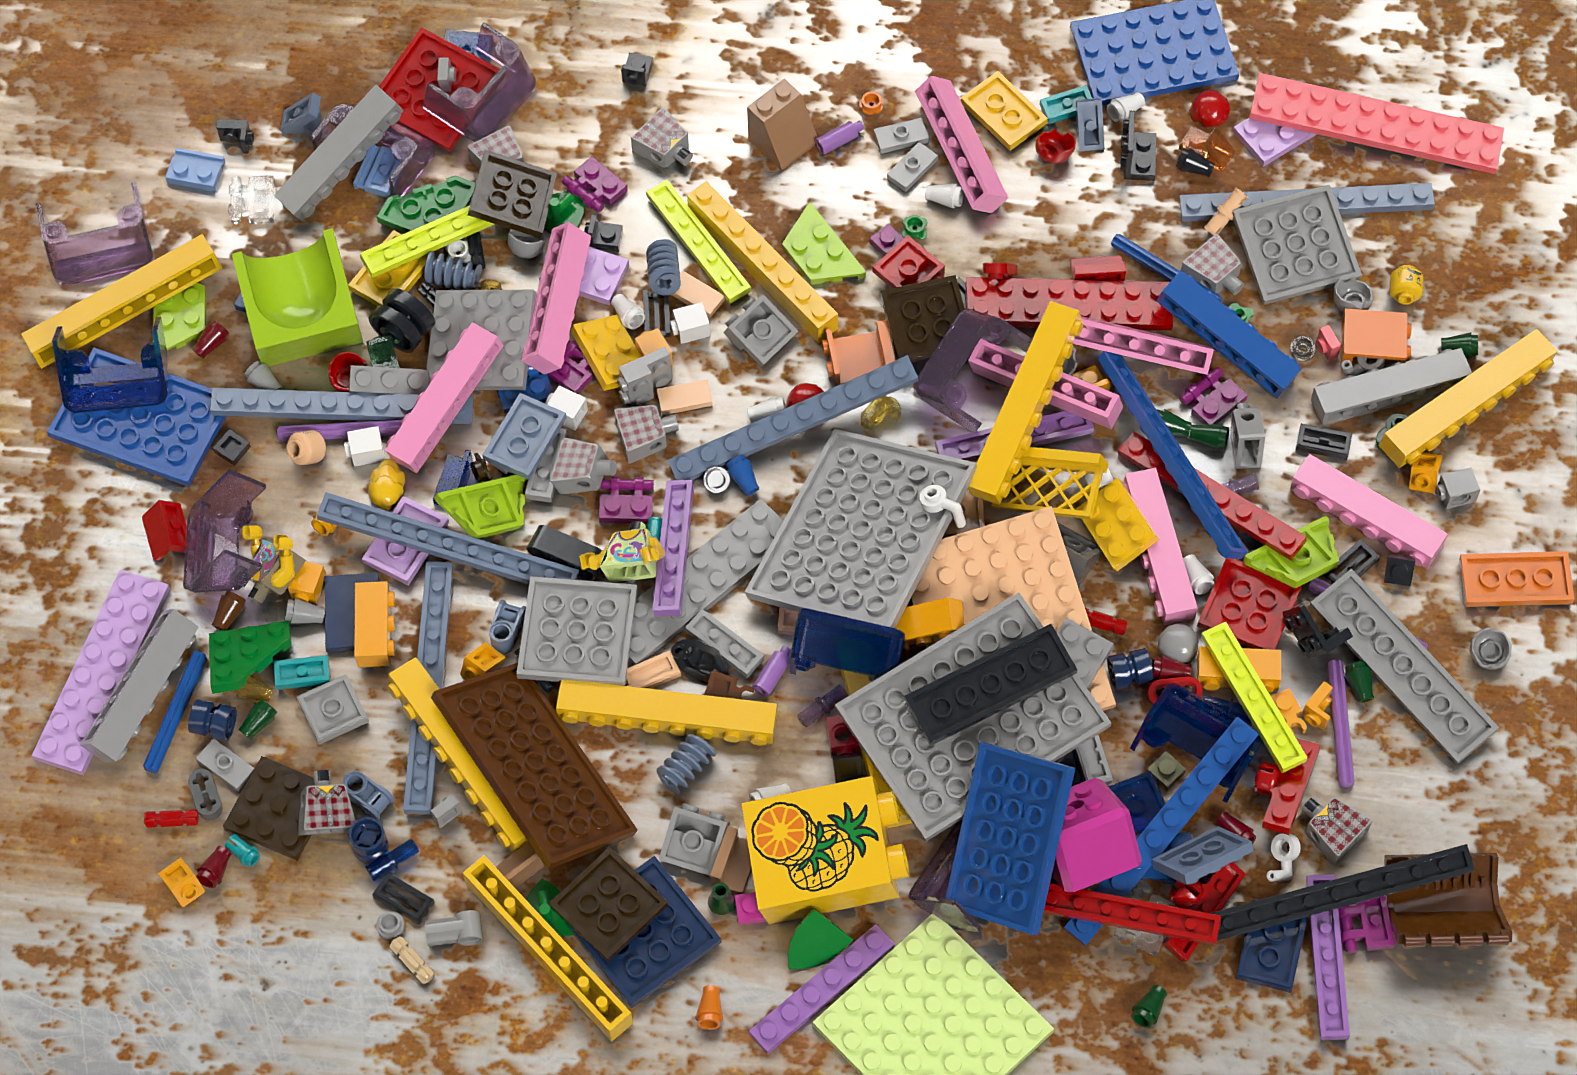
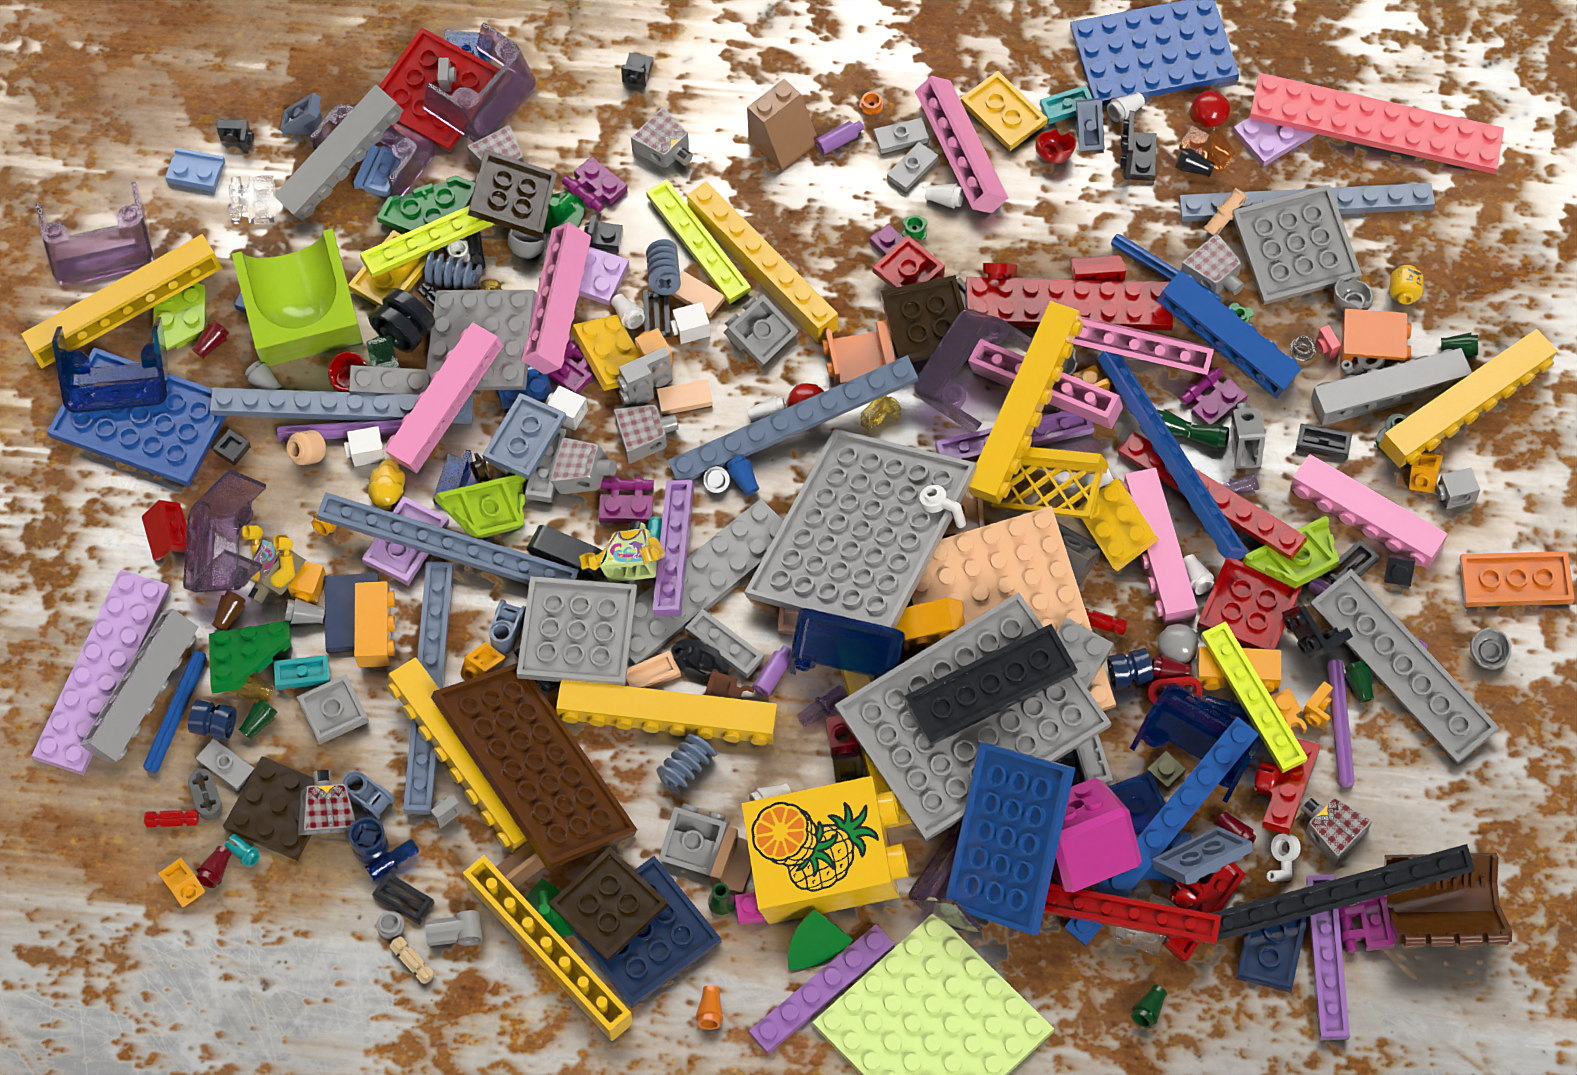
lime wing [782,203,866,285] -> none

